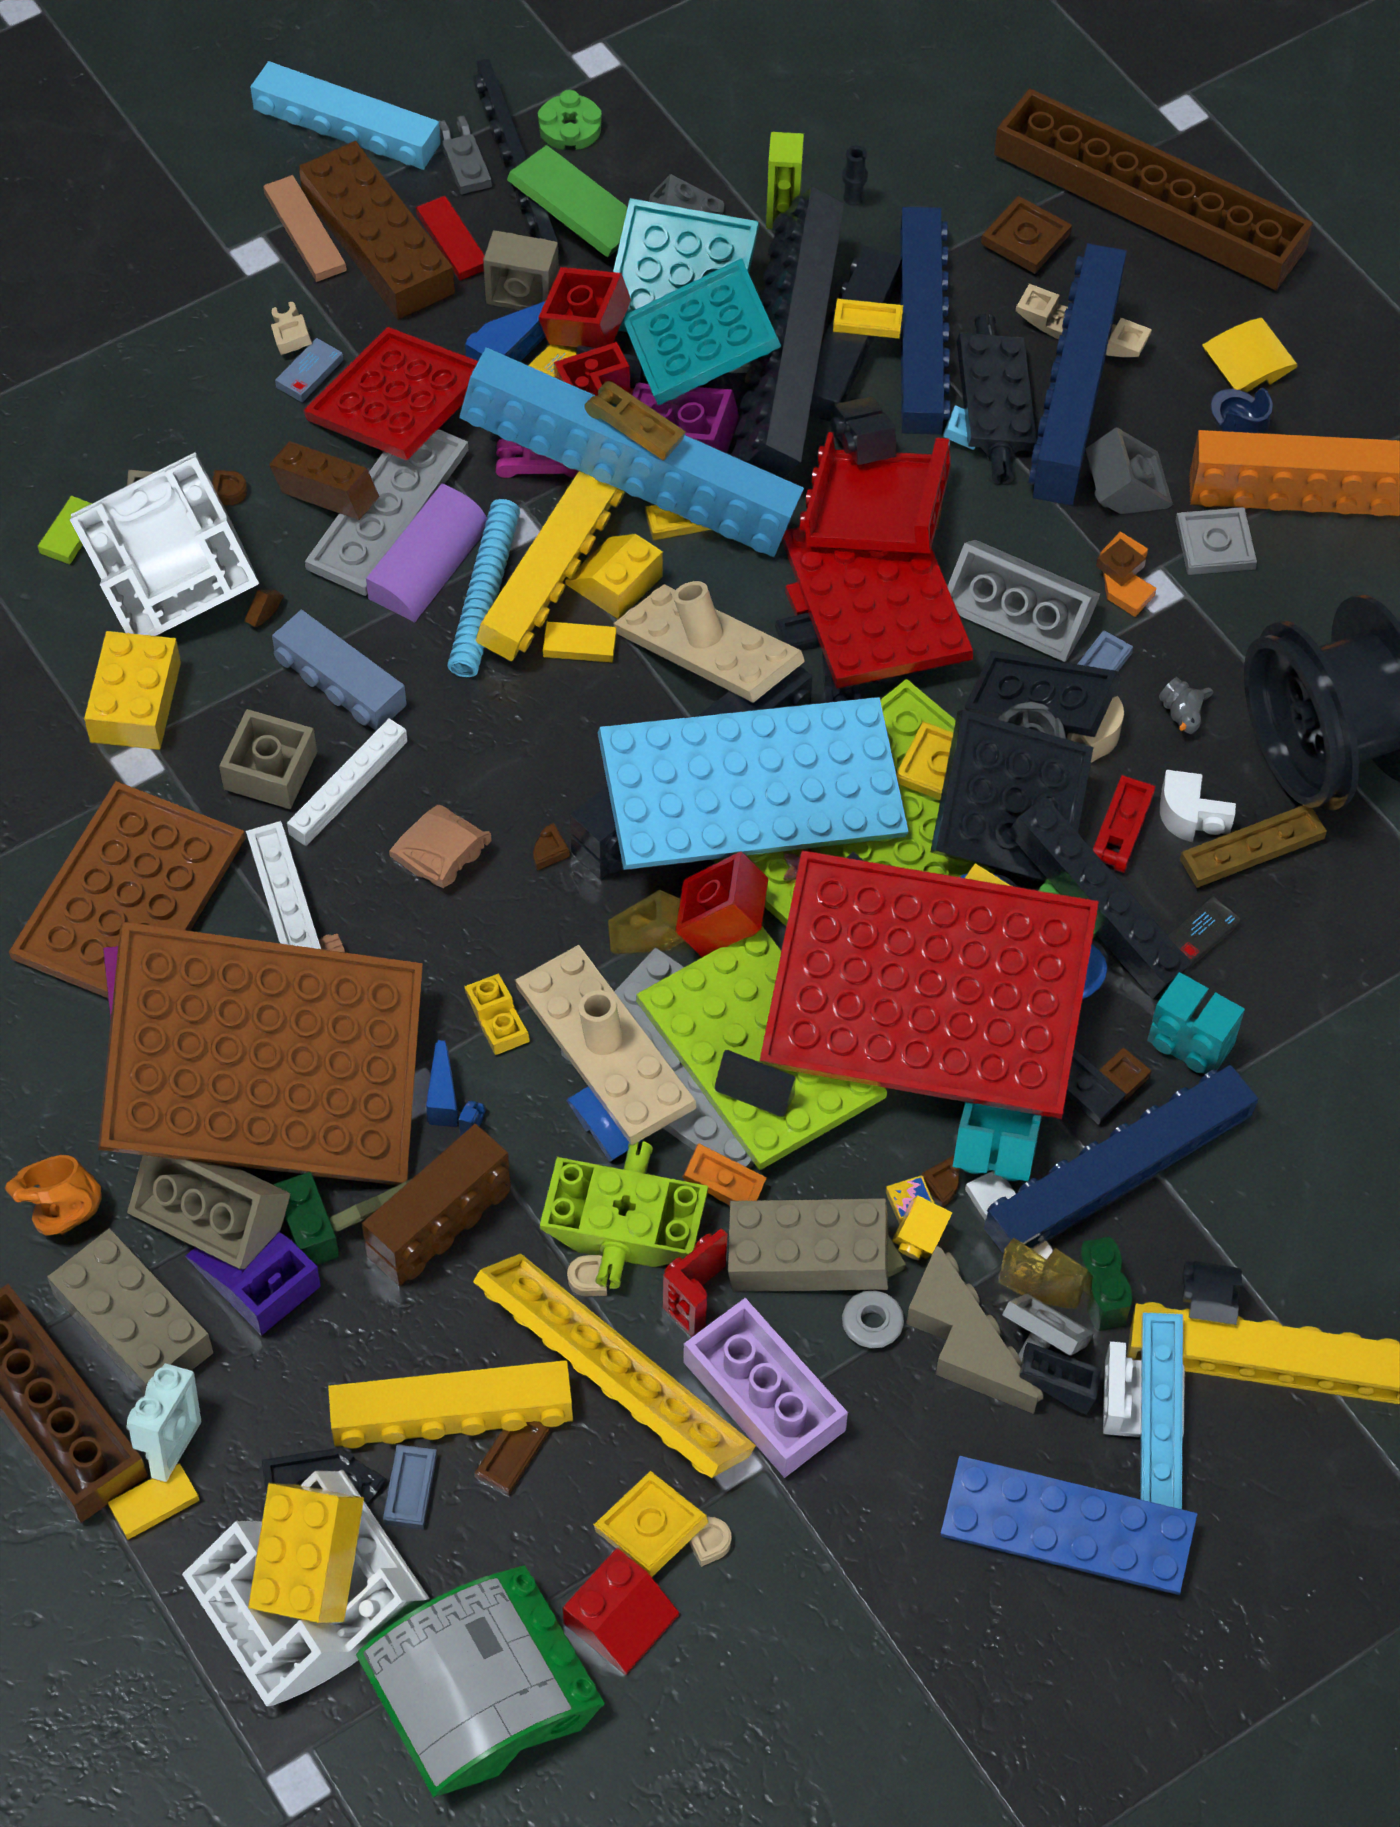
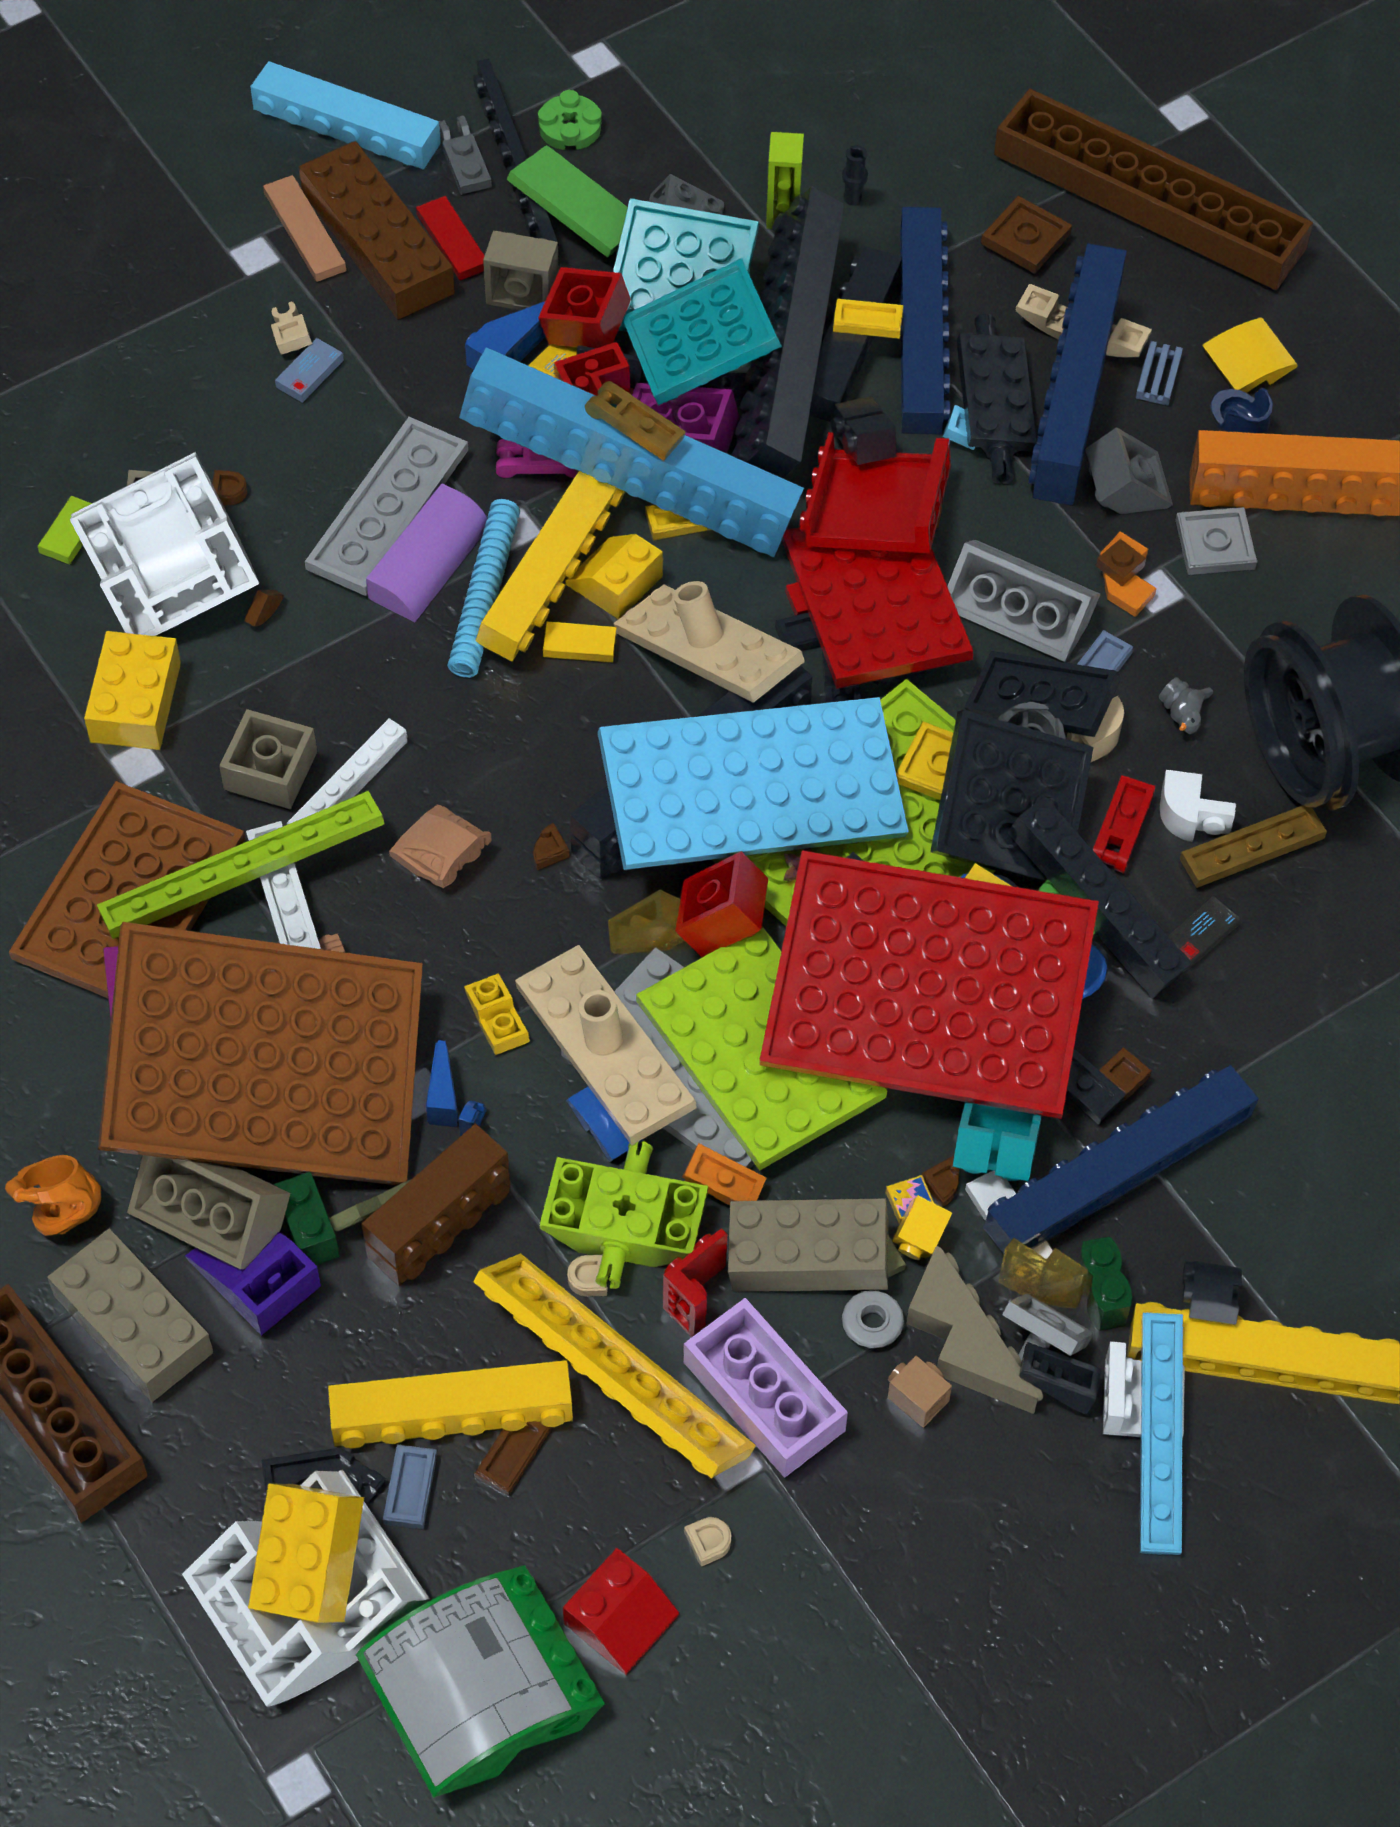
yellow tile [108,1463,200,1540] -> none
light aqua plate [127,1363,201,1482] -> none
reddish brown brick [269,441,379,520] -> none
sand blue brick [272,609,407,731] -> none
red plate [303,327,478,460] -> none
yellow tile [594,1471,709,1577] -> none
black slope [715,1050,796,1117] -> none
blue plate [941,1456,1197,1595] -> none
teal piece [1147,972,1245,1074] -> none
none -> lime plate [97,791,385,939]
none -> medium nougat brick [888,1356,952,1428]
none -> sand blue tile [1136,341,1183,405]

